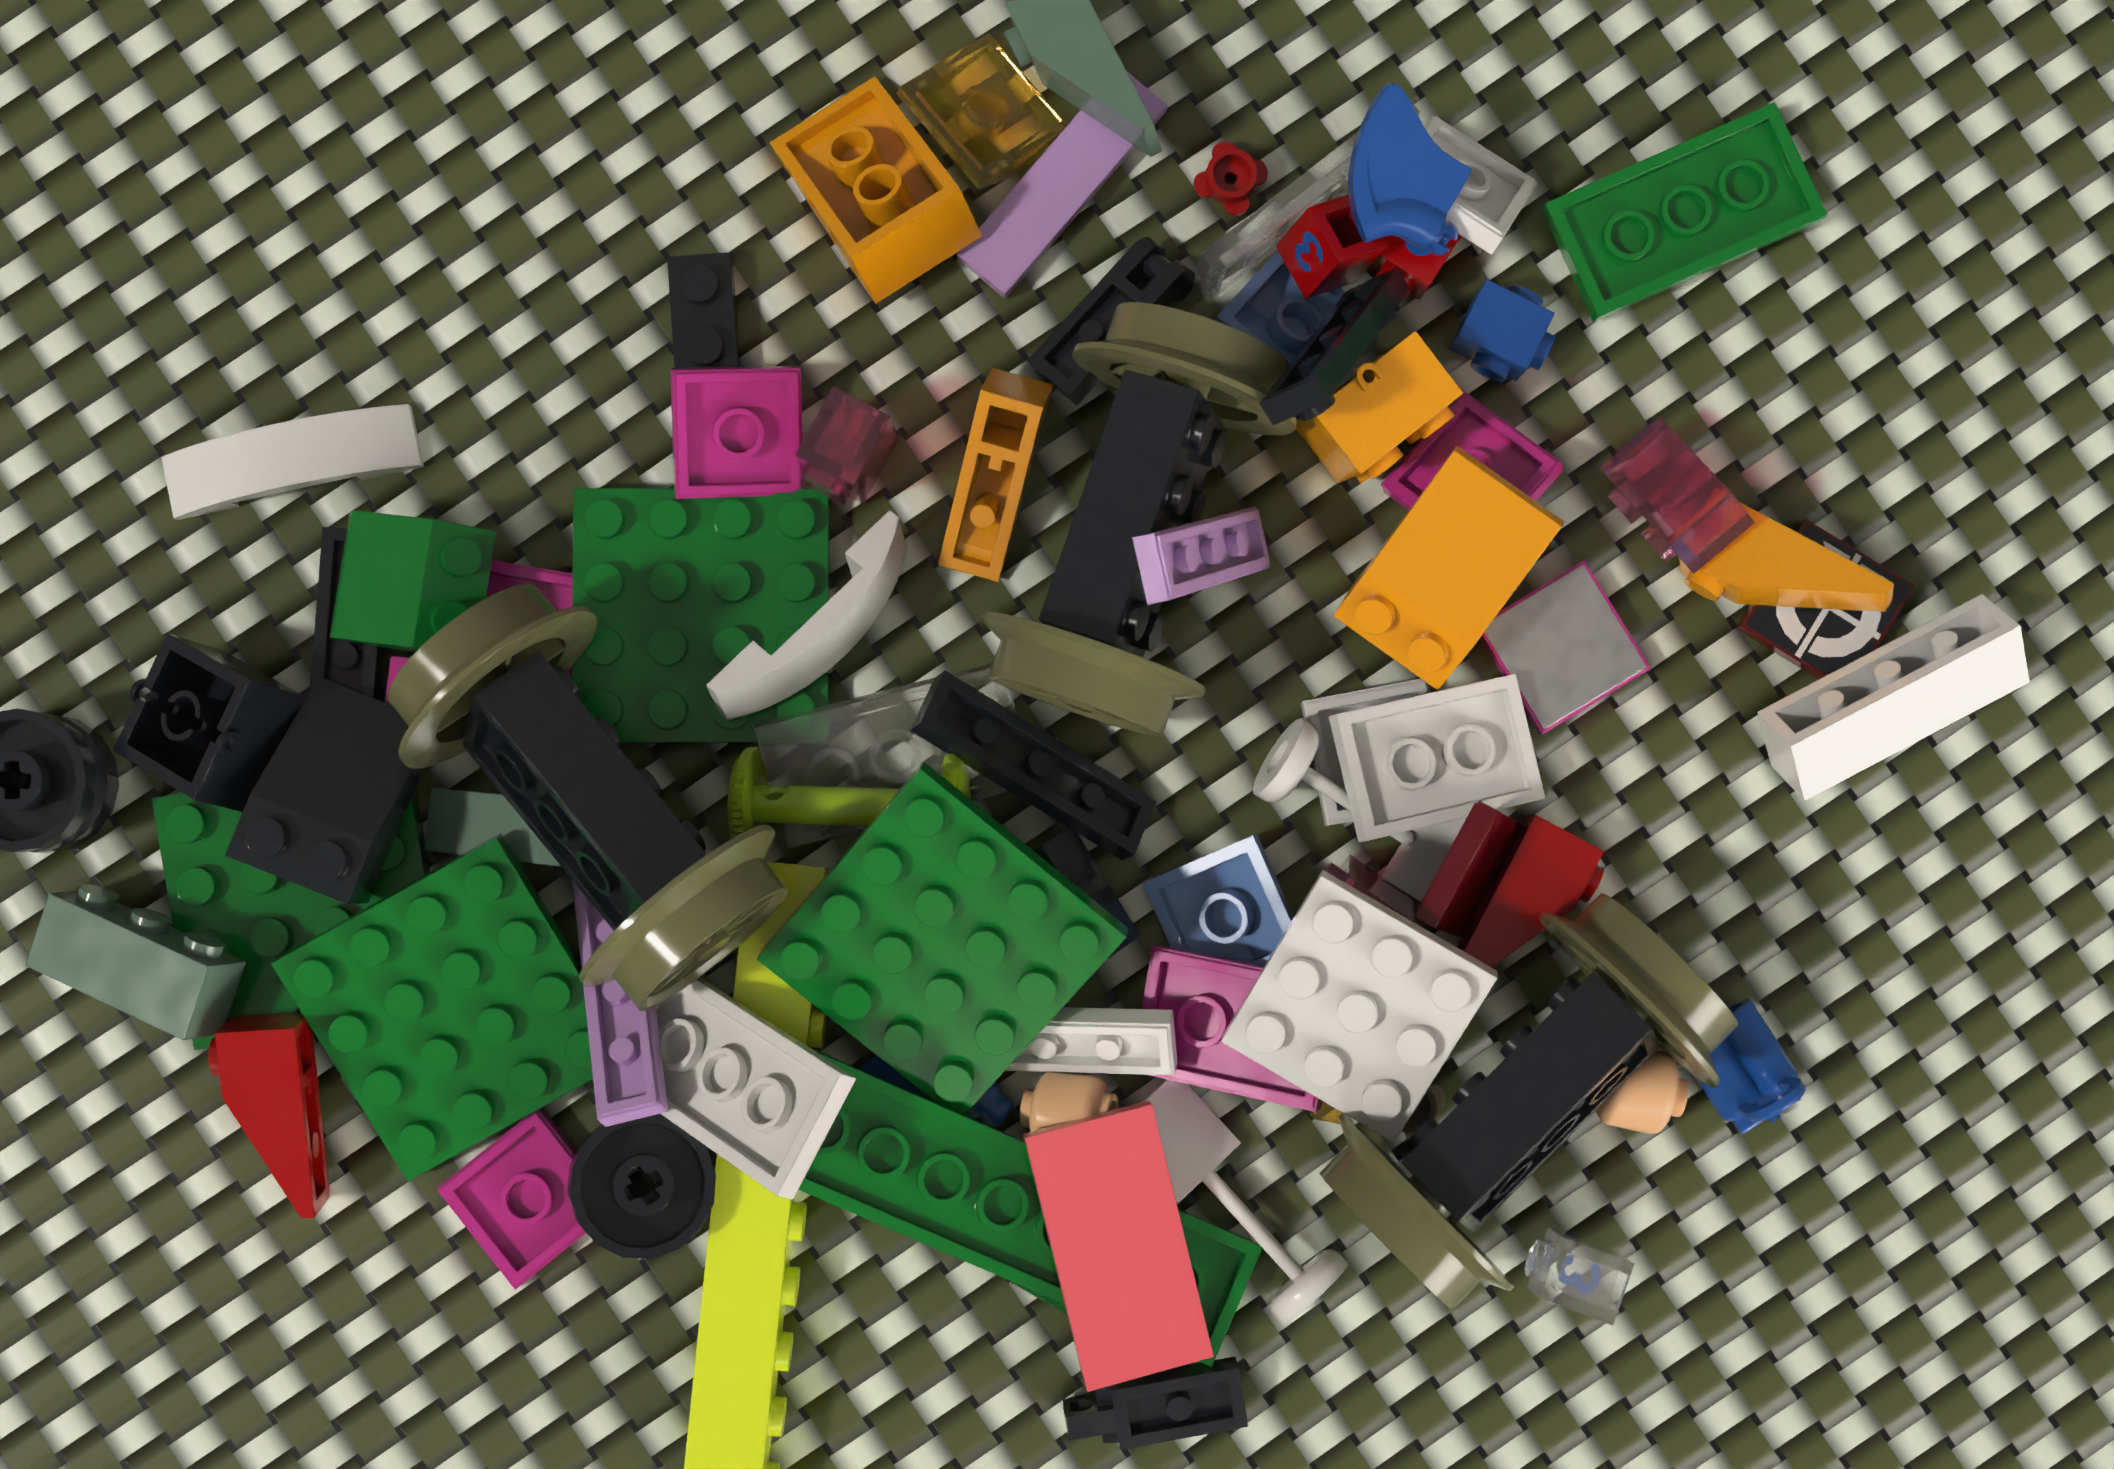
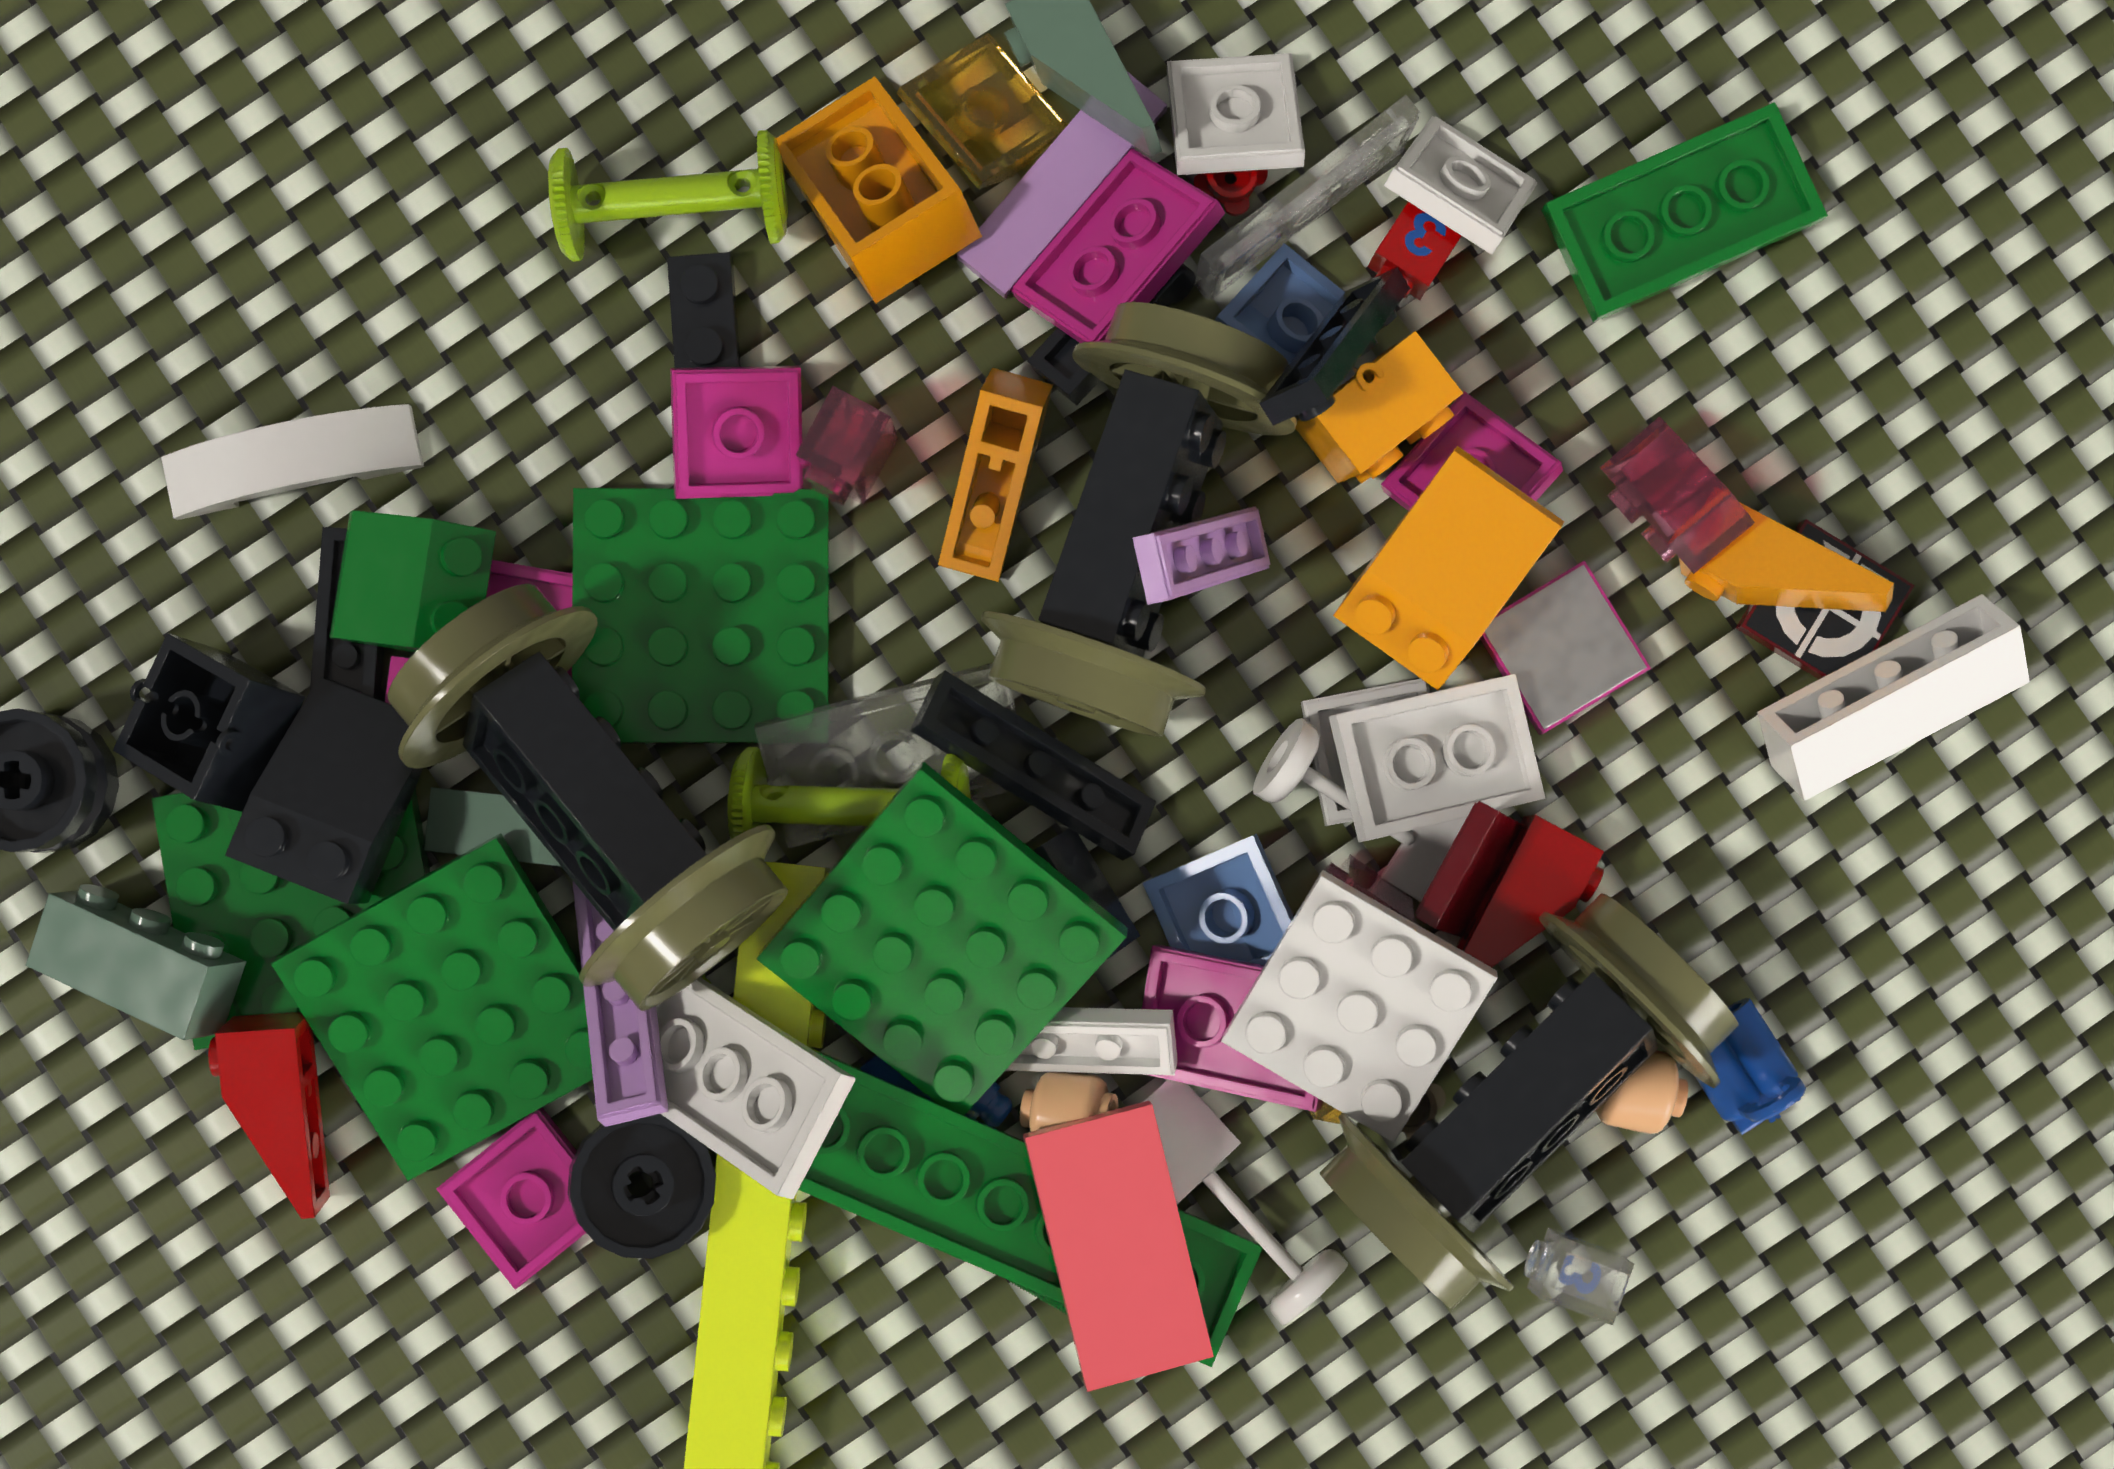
white slope [706,510,907,720] -> none
black hinge [1063,1356,1248,1450] -> none
red brick [1276,194,1388,300] -> none
blue arm [1348,82,1472,255] -> none
blue brick [1448,279,1556,382] -> none
none -> lime hose [548,130,788,262]
none -> dark pink tile [1010,148,1226,343]
none -> white tile [1167,53,1305,175]

